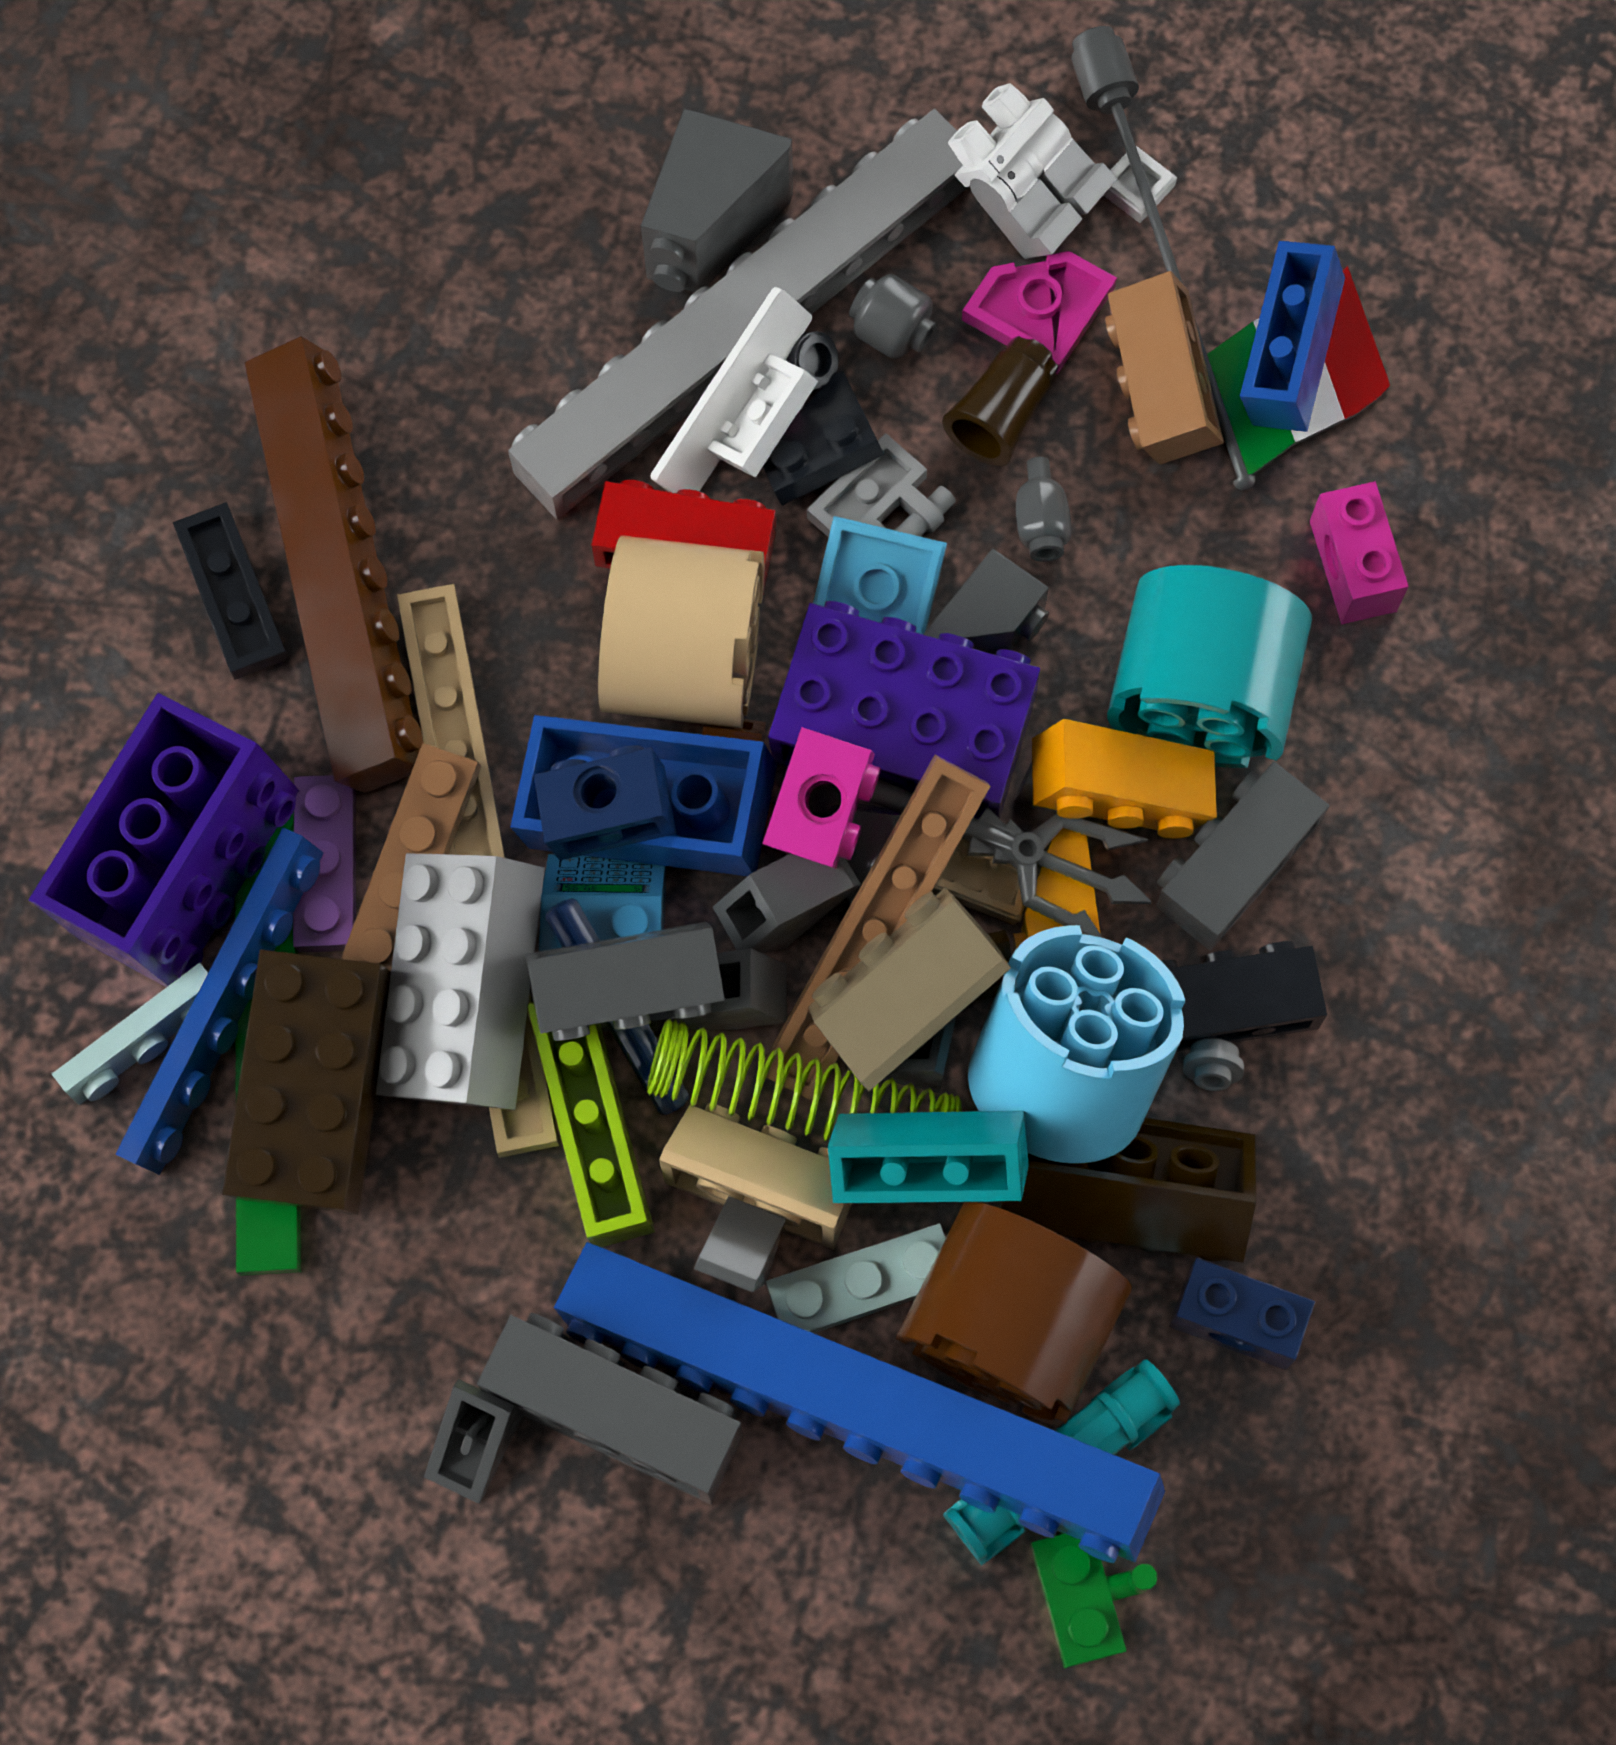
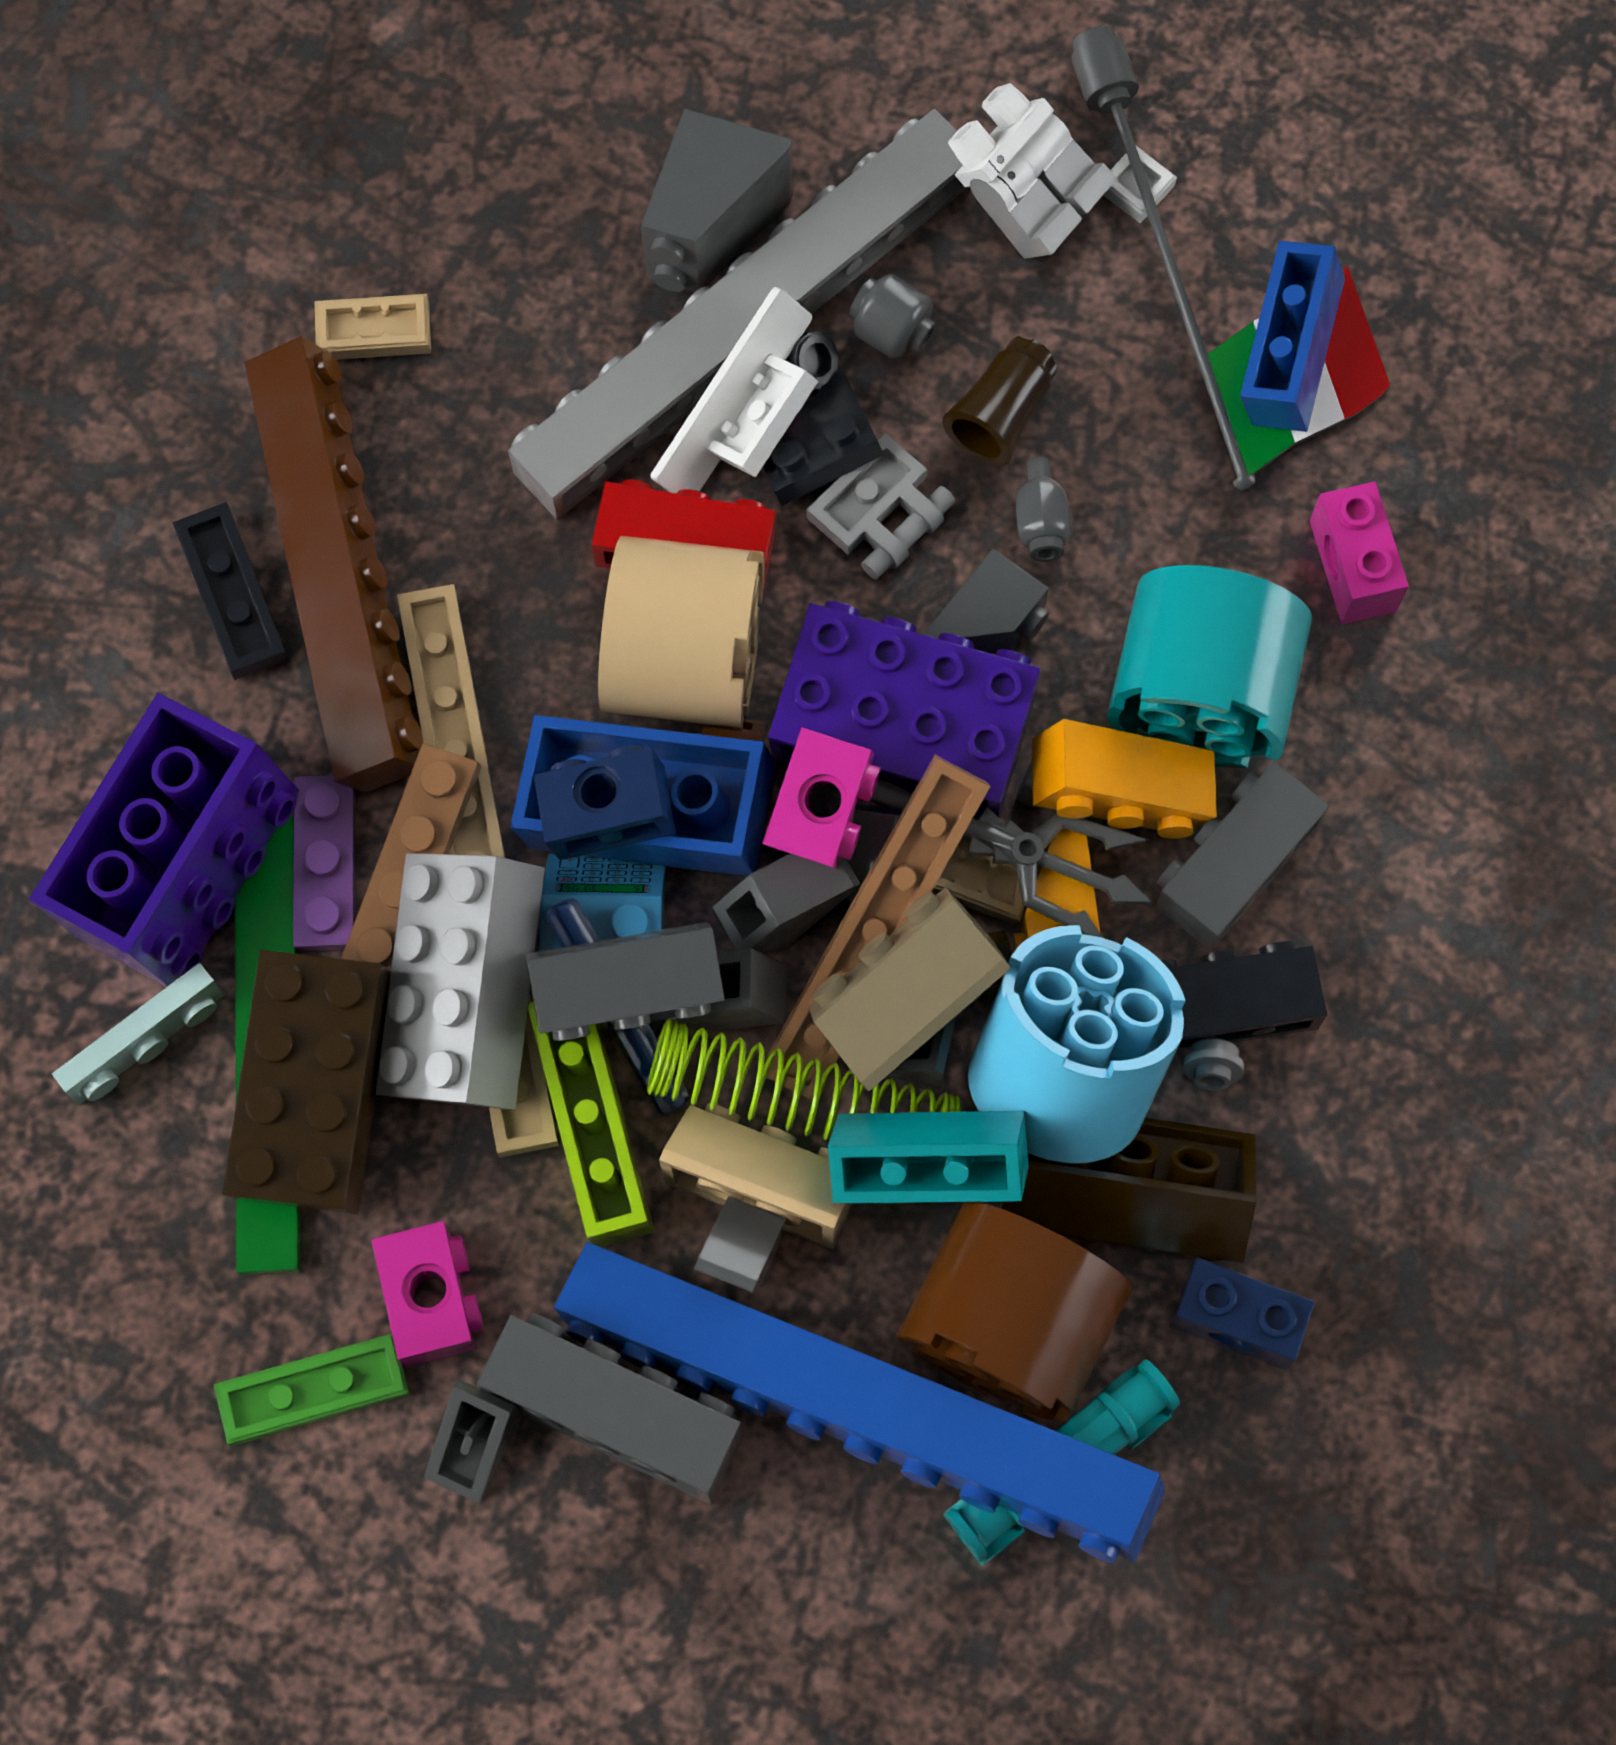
blue plate [115,828,324,1175] -> none
light aqua plate [766,1223,945,1333] -> none
medium azure tile [813,516,948,634] -> none
dark pink plate [962,251,1117,375] -> none
green plate [1030,1534,1157,1669] -> none
medium nougat brick [1105,270,1224,465] -> none
none -> bright green tile [213,1333,411,1447]
none -> tan plate [315,294,431,360]
none -> dark pink brick [371,1221,484,1368]

